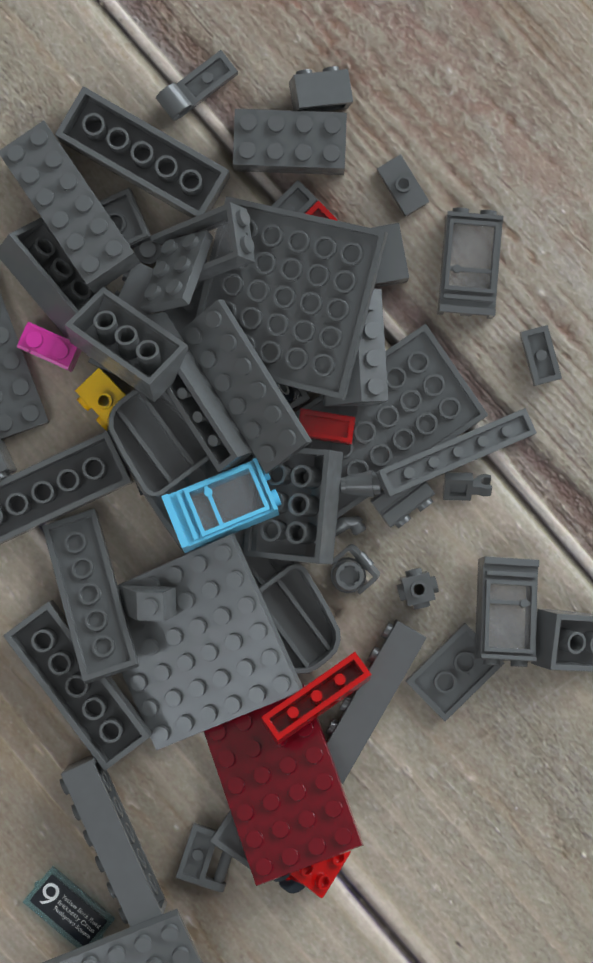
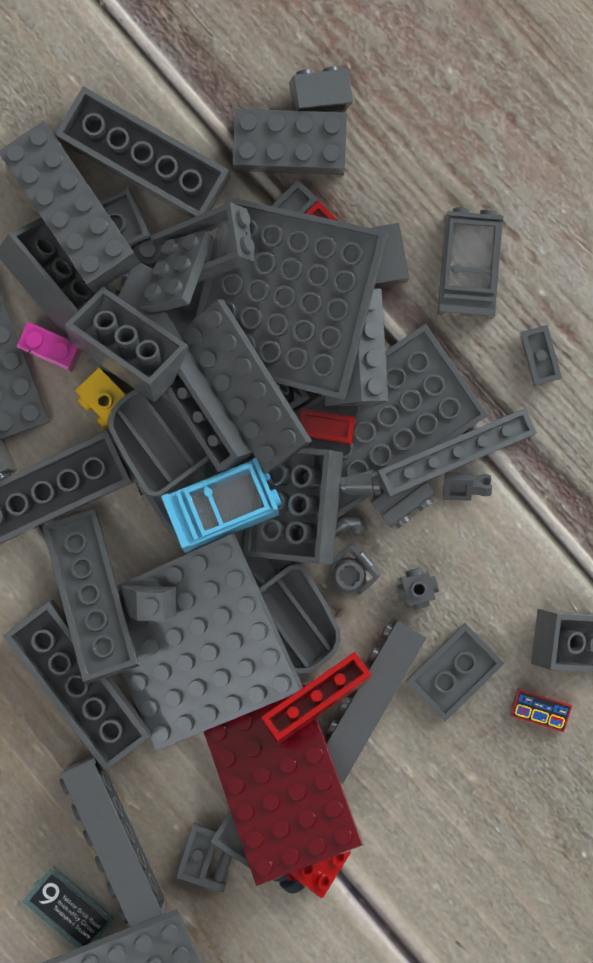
dark grey plate [156,50,238,121] -> none
dark grey plate [377,154,429,217] -> none
dark grey door [475,556,539,667] -> none
none -> tile [510,689,572,732]

